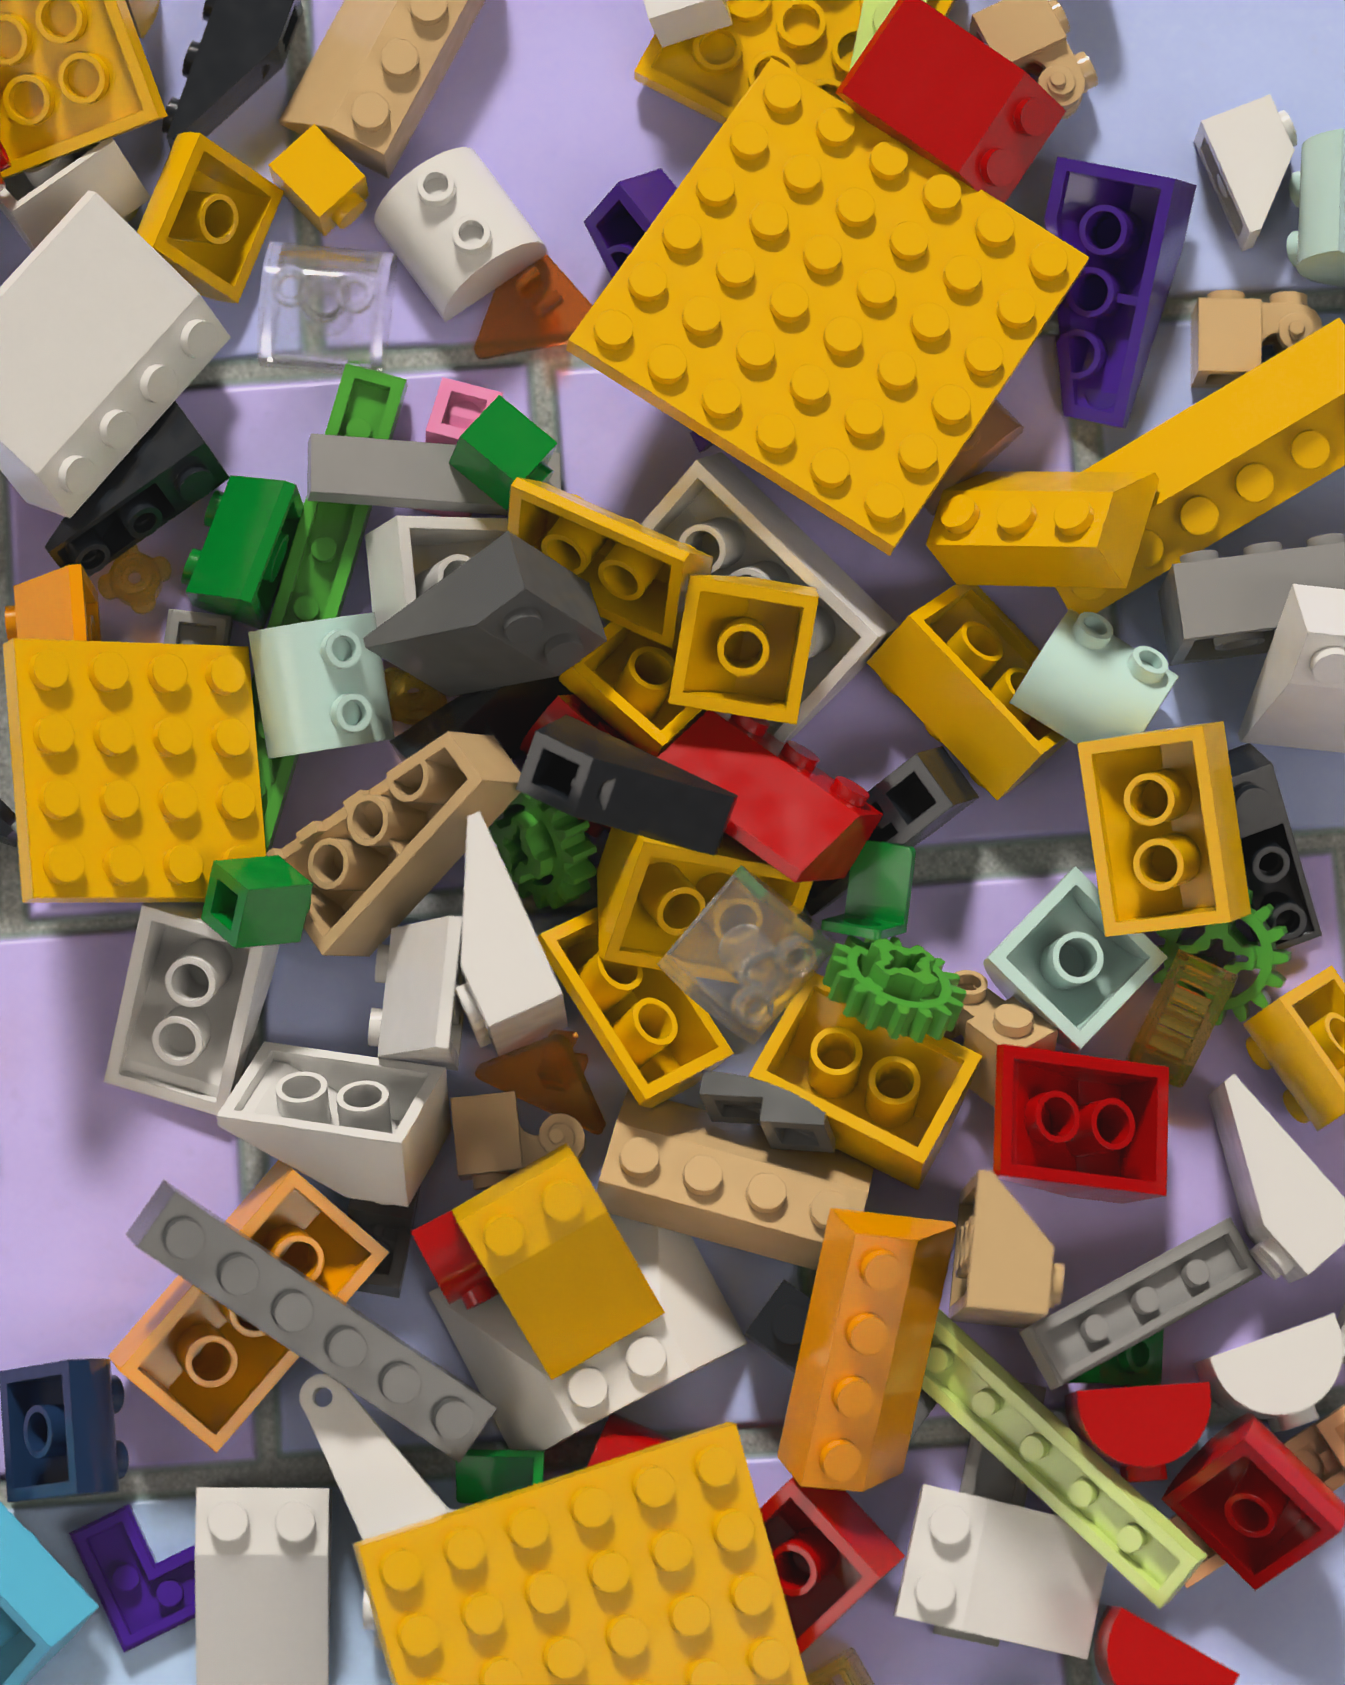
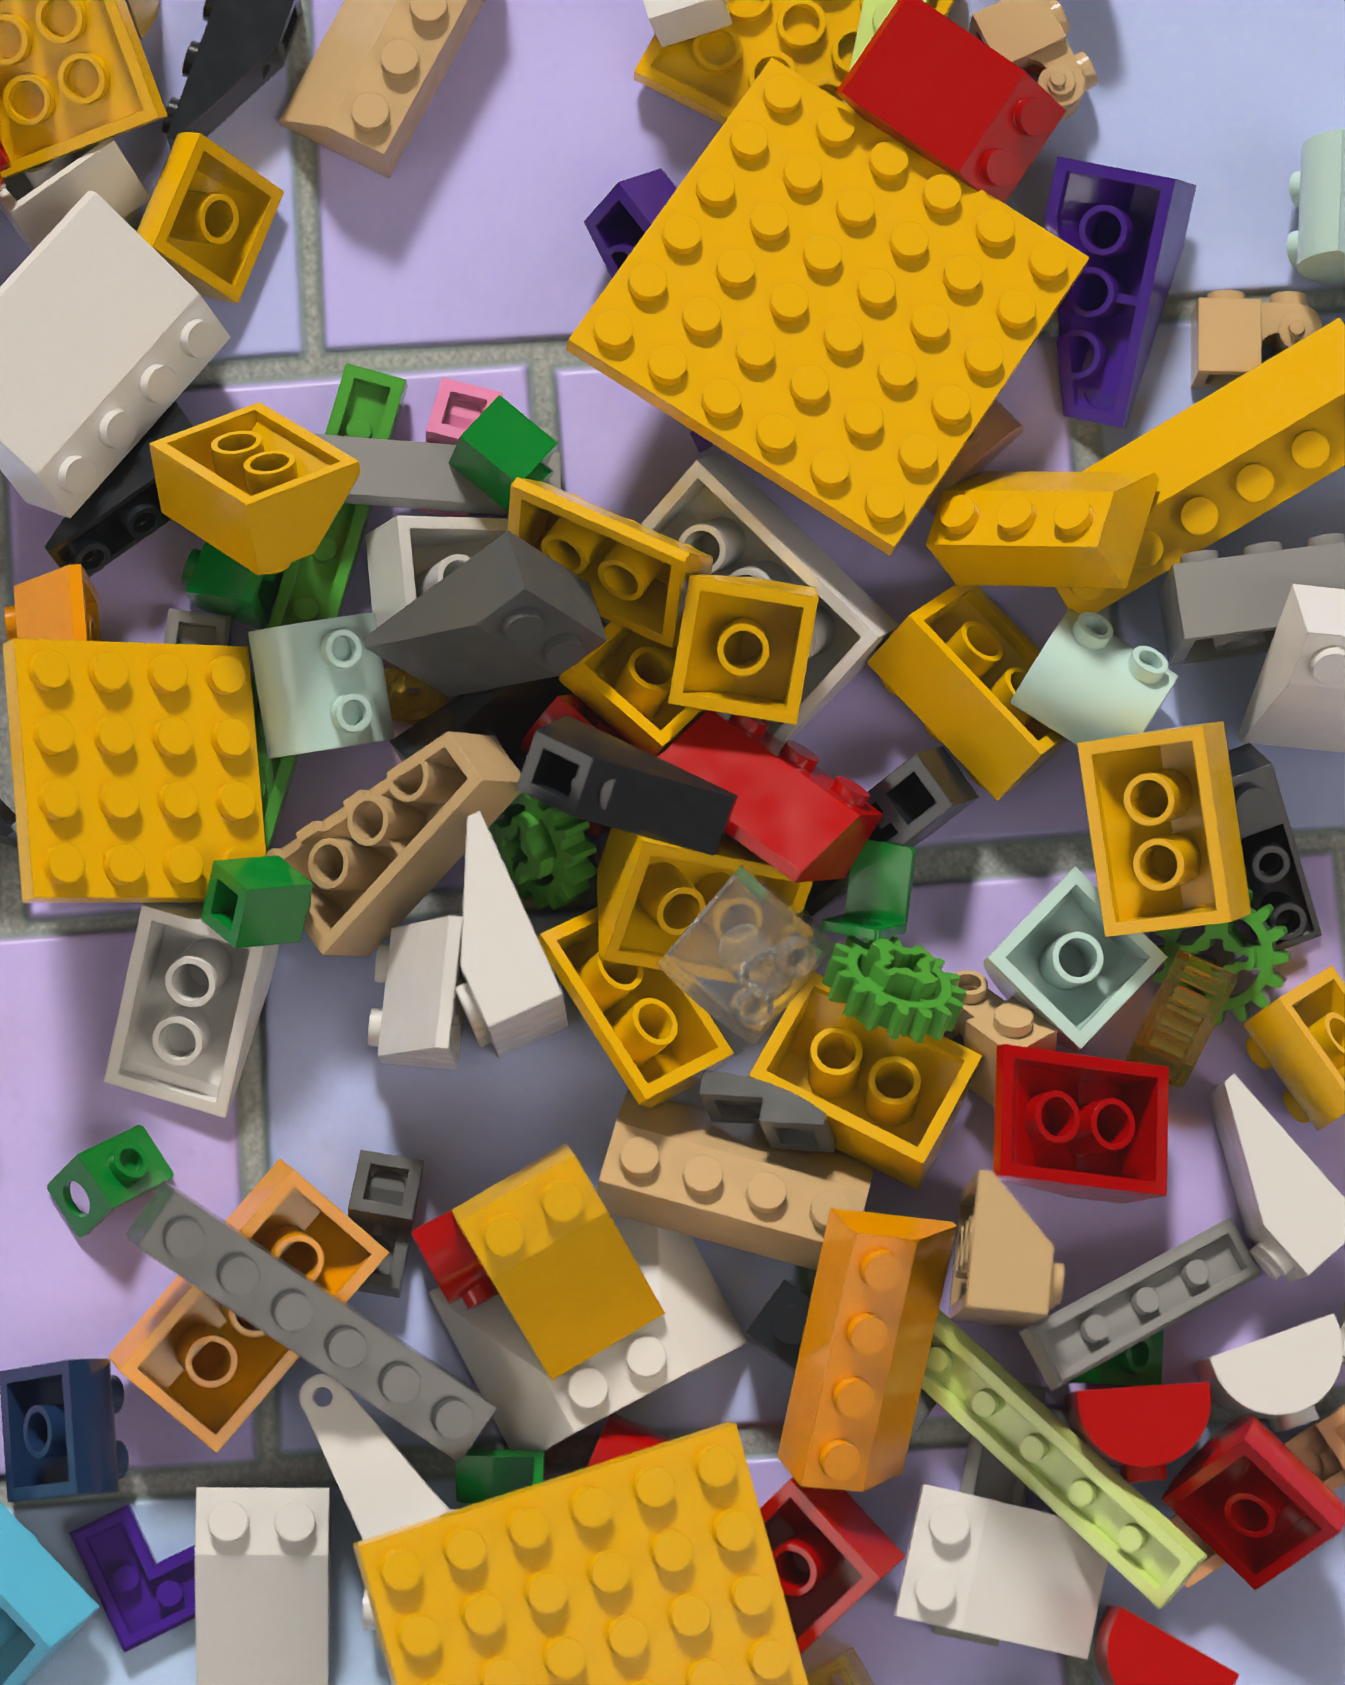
clear yellow plate [98,545,172,614] -> none
white slope [216,1041,451,1207] -> none
clear brick [257,241,398,375] -> none
yellow brick [268,124,370,236] -> none
white brick [374,147,548,322] -> none
tan brick [450,1091,586,1190] -> none
clear orange piece [474,254,593,360] -> none
clear orange piece [475,1029,606,1135] -> none
white slope [1194,94,1297,251] -> none
none -> green bracket [47,1125,174,1238]
none -> yellow slope [149,402,361,575]

